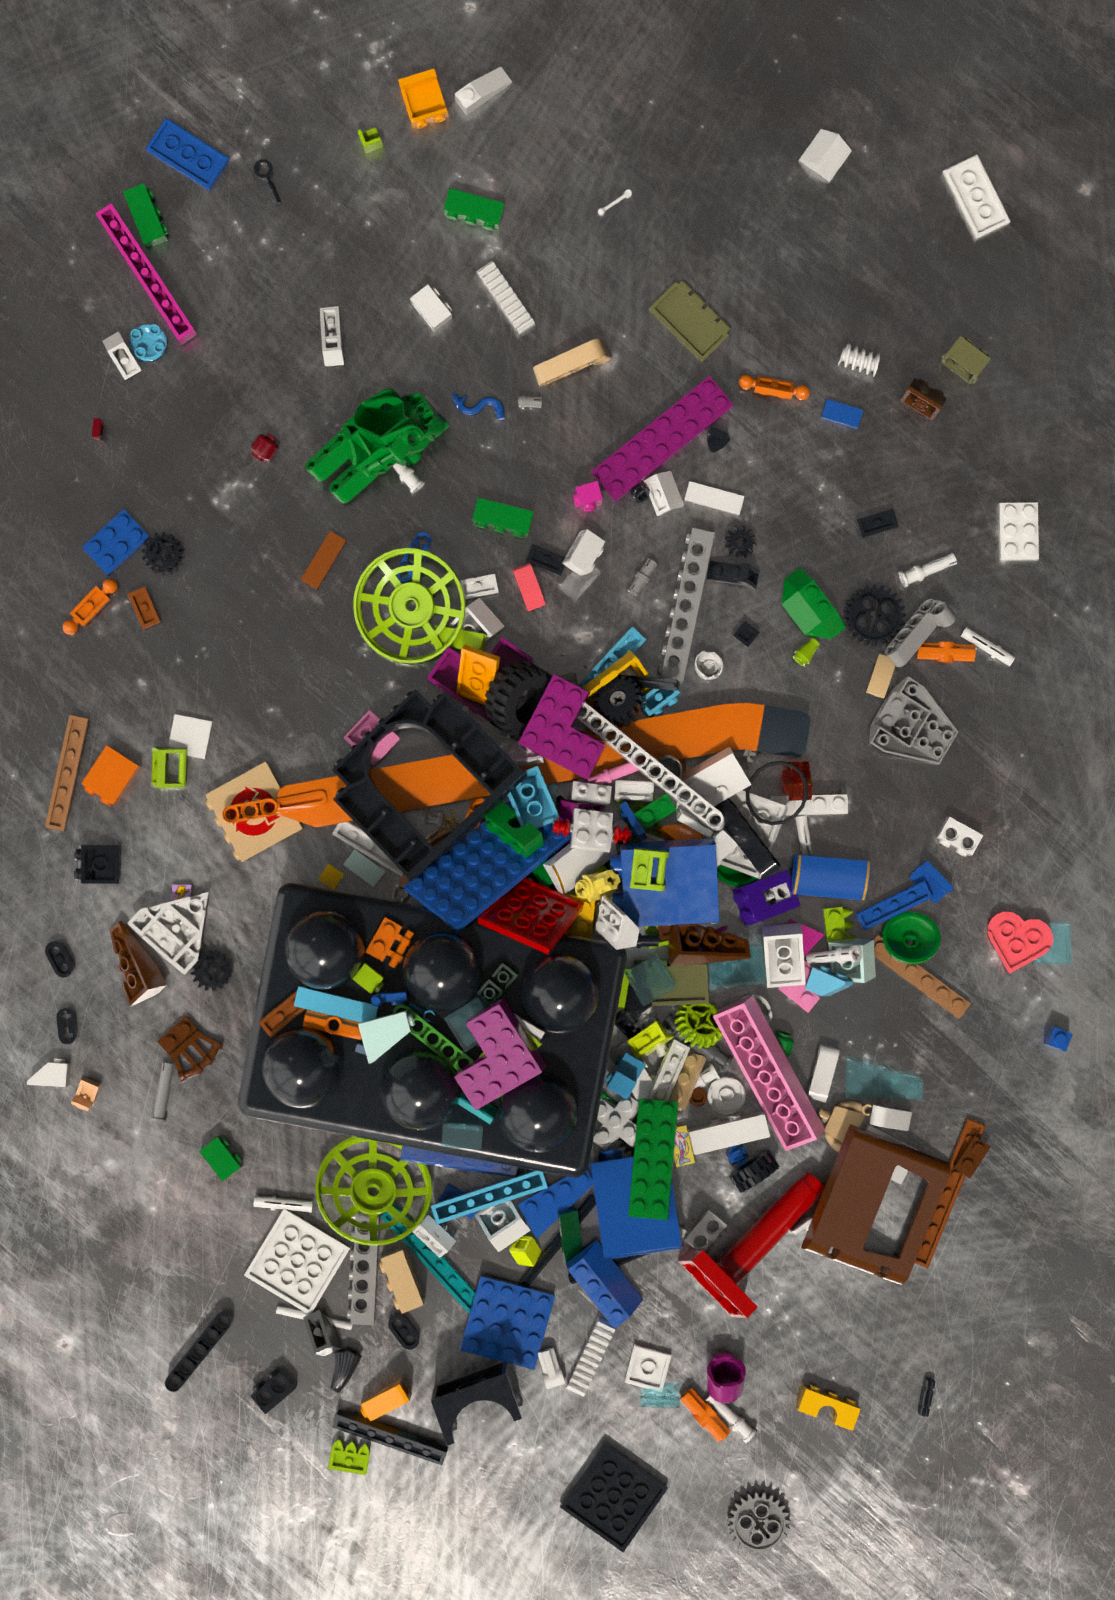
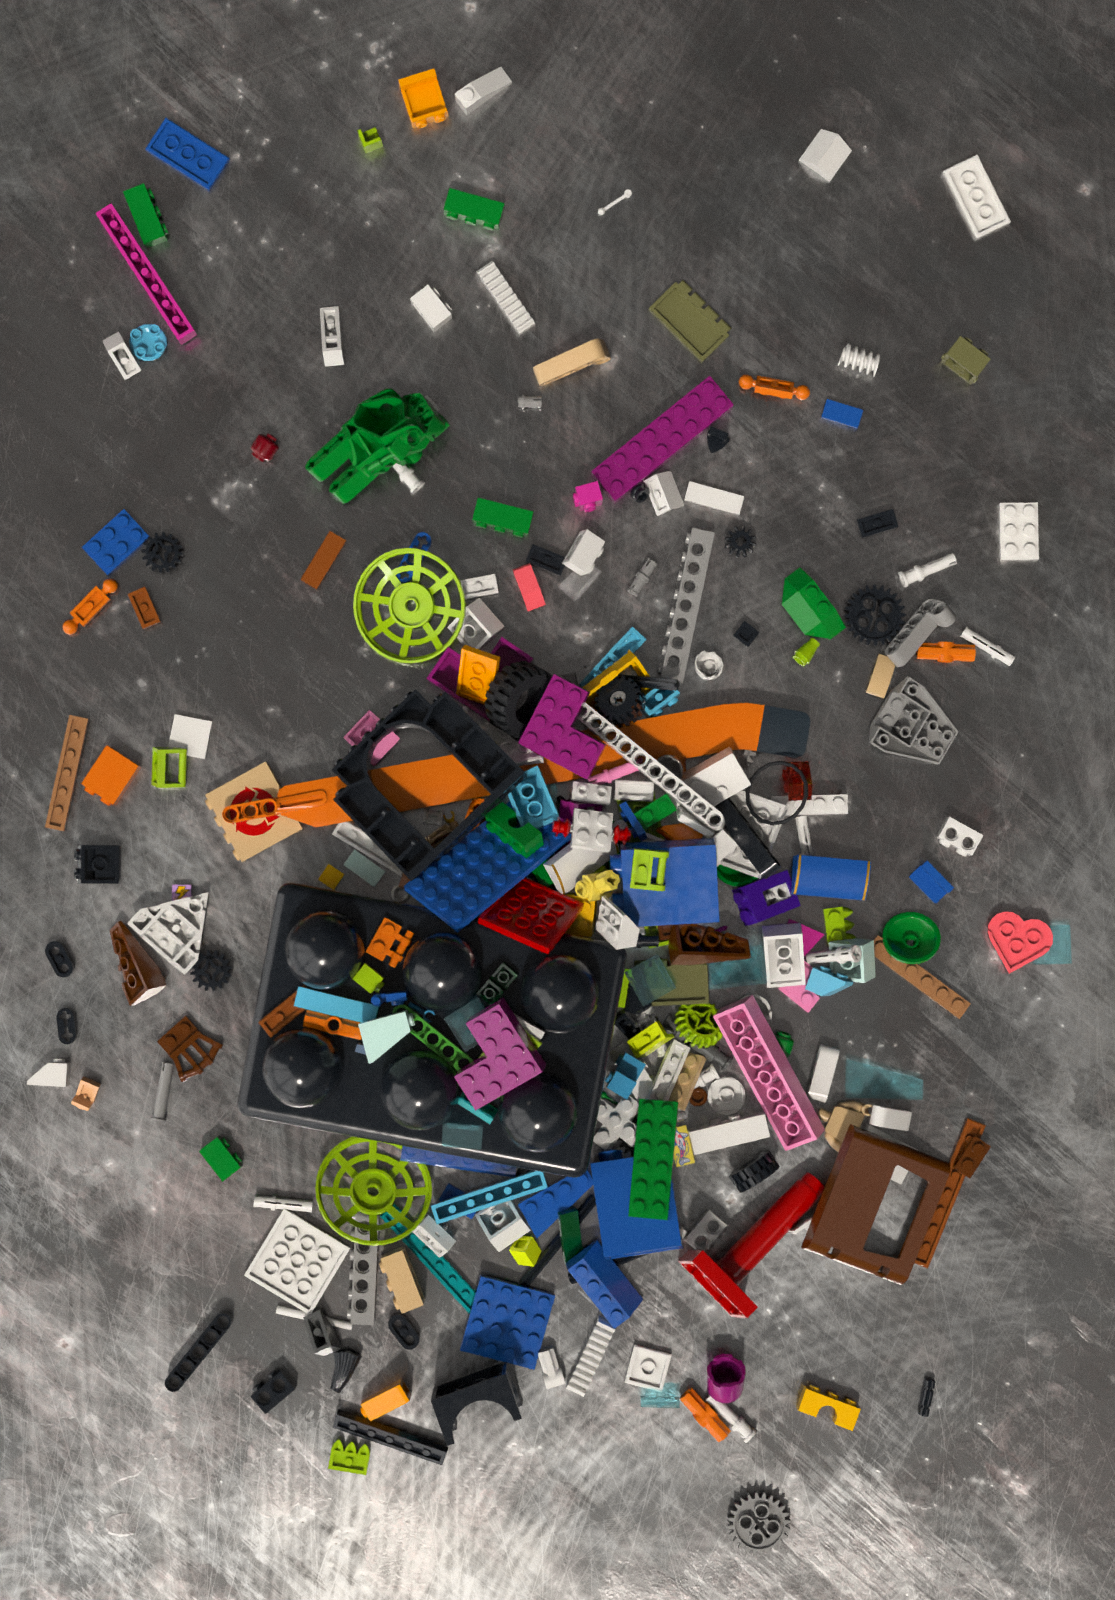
dark red tile [92,418,104,441] -> none
black piece [254,159,282,206] -> none
lime tile [430,625,487,651] -> none
blue animal [452,393,505,420] -> none
black plate [560,1442,668,1553] -> none
black bracket [707,561,760,589] -> none
blue gear [726,1144,749,1167] -> none
blue tile [855,880,933,931] -> none
reddish brown slope [900,378,947,420] -> none
blue brick [1043,1026,1073,1052] -> none

